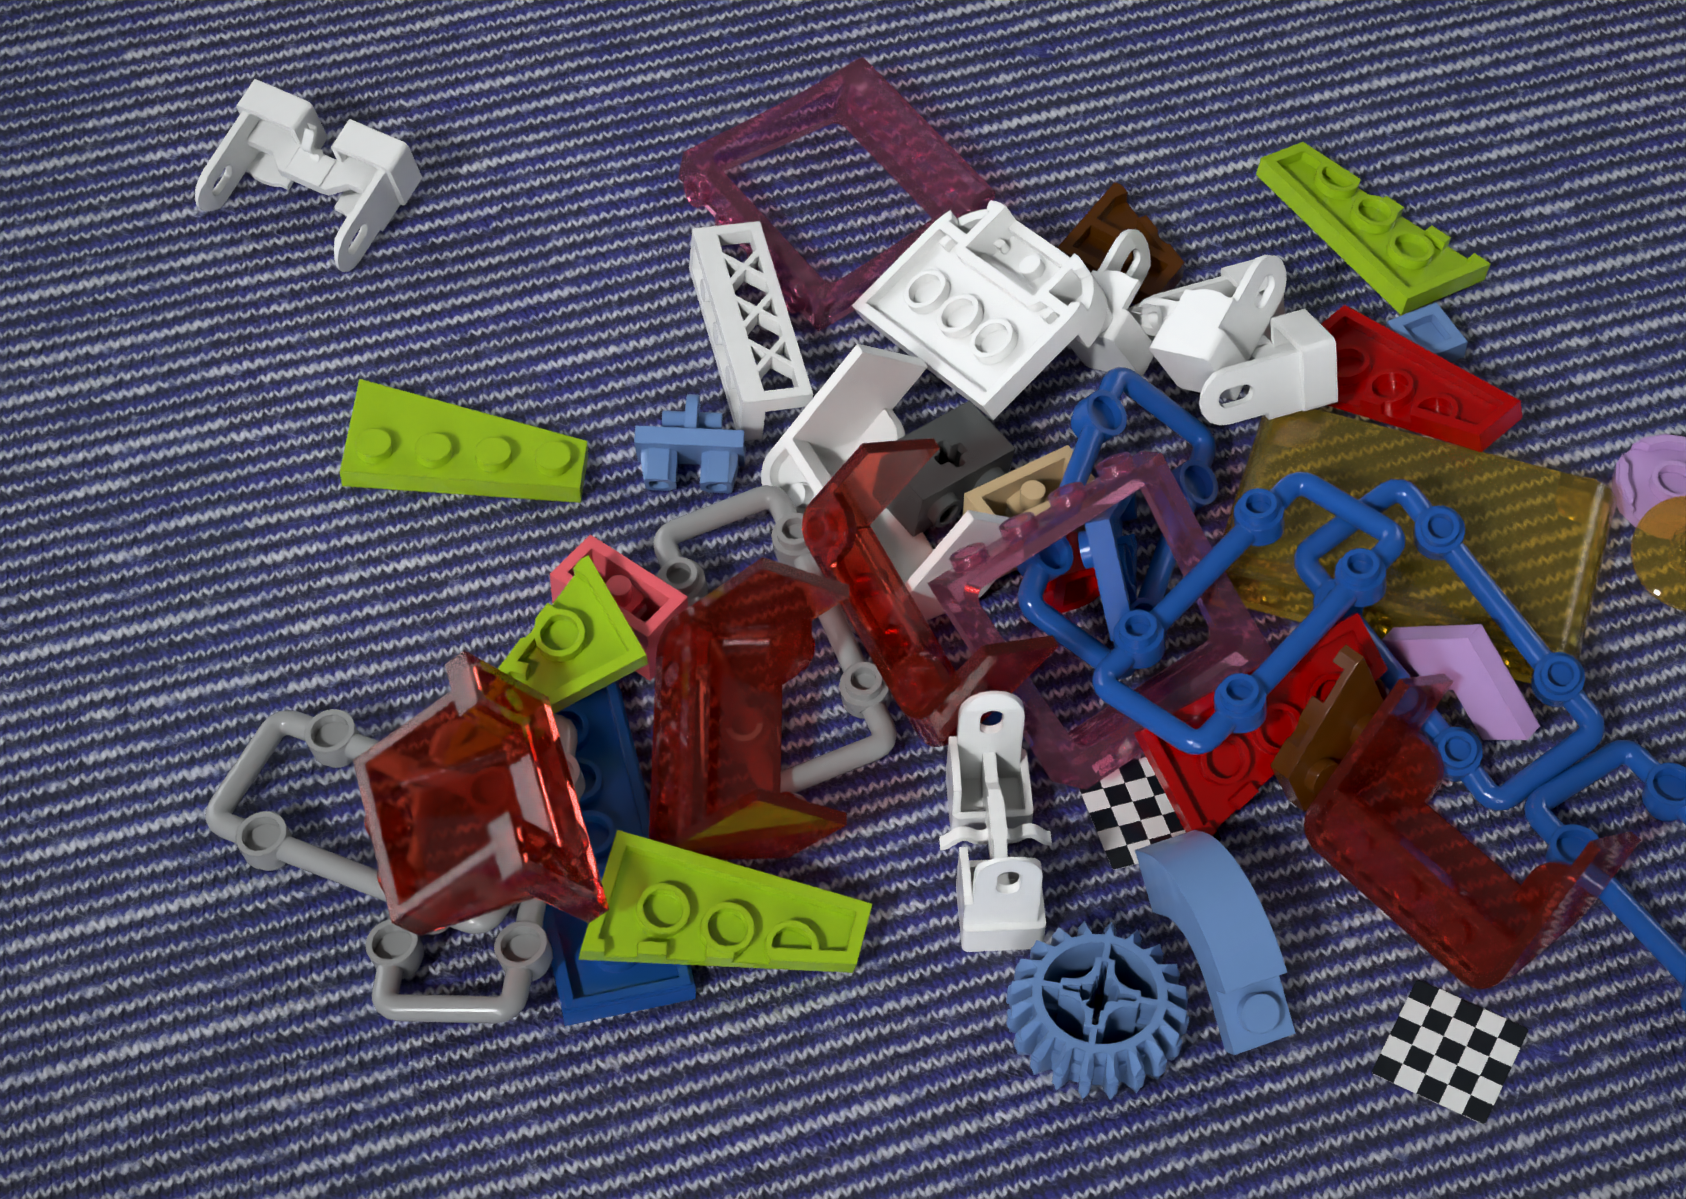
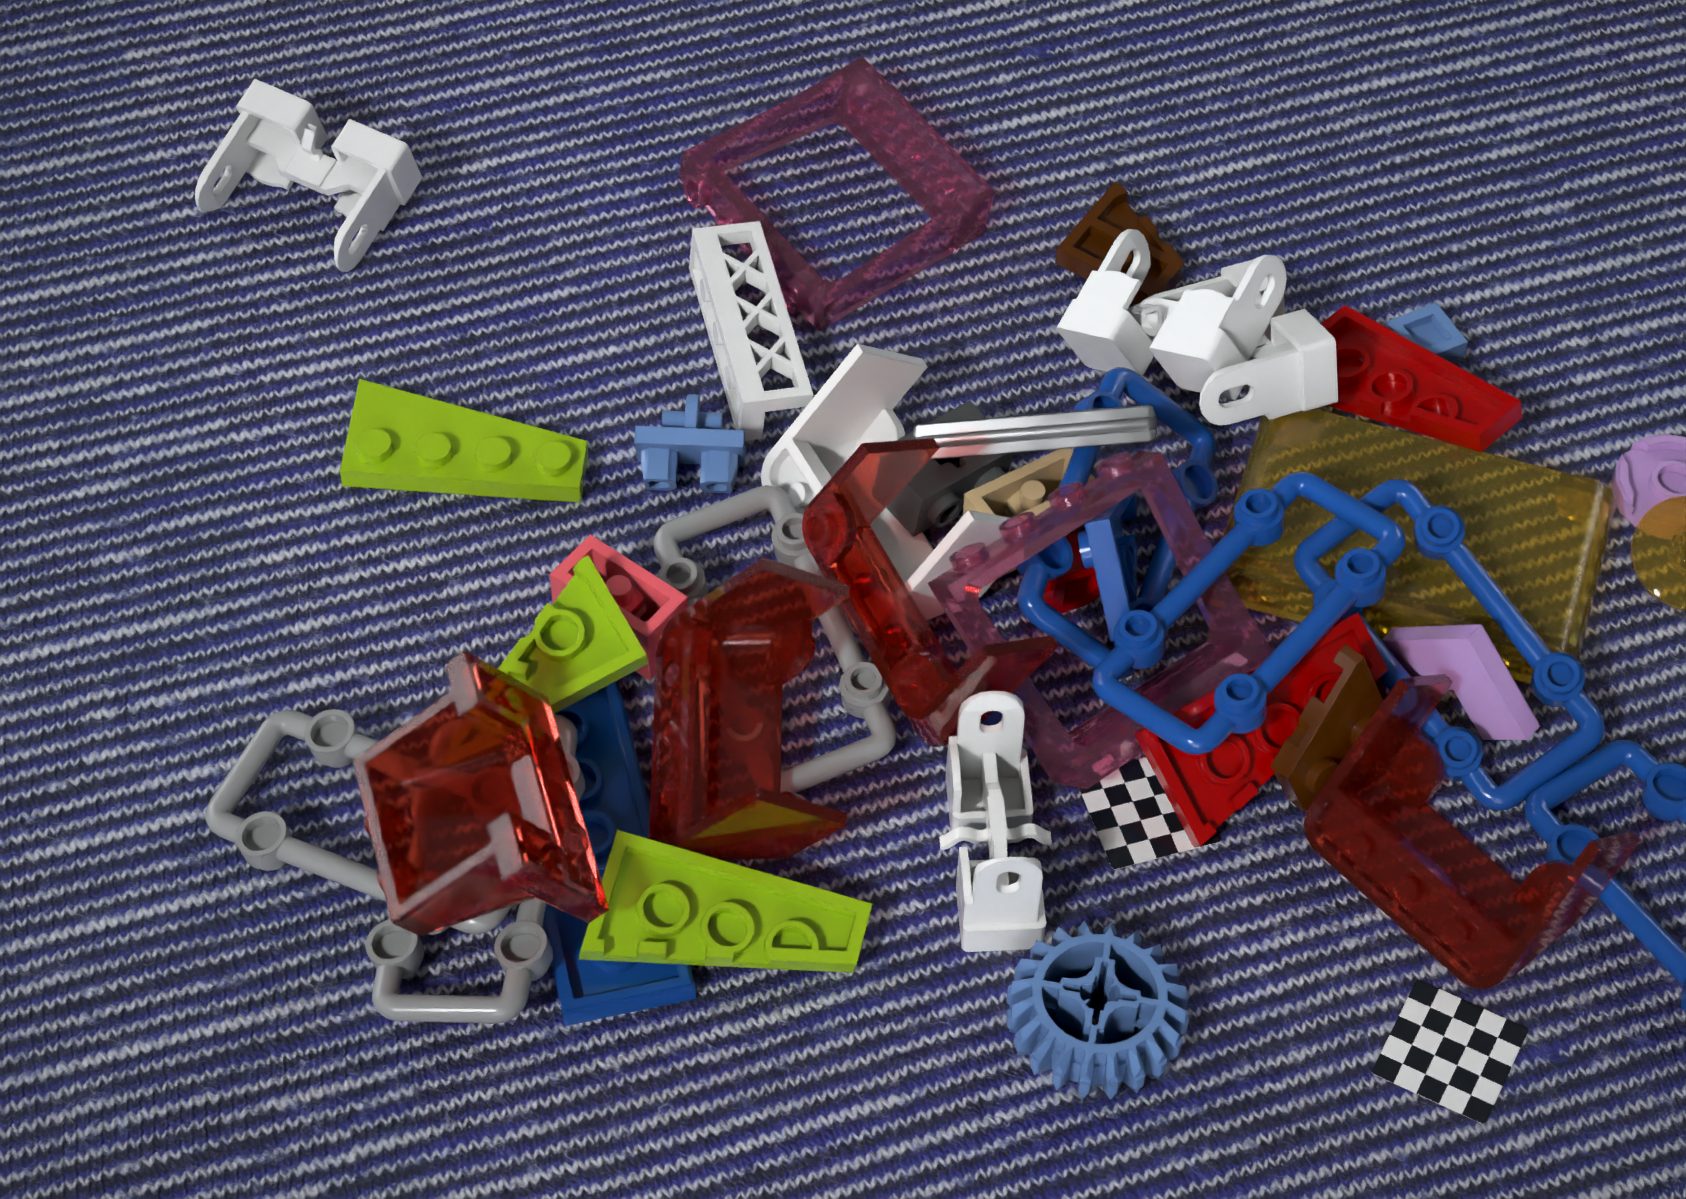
white plate [852,200,1113,420] -> none
medium blue arch [1135,830,1296,1055] -> none
lime wing [1256,142,1491,315] -> none
none -> axle [912,405,1157,461]

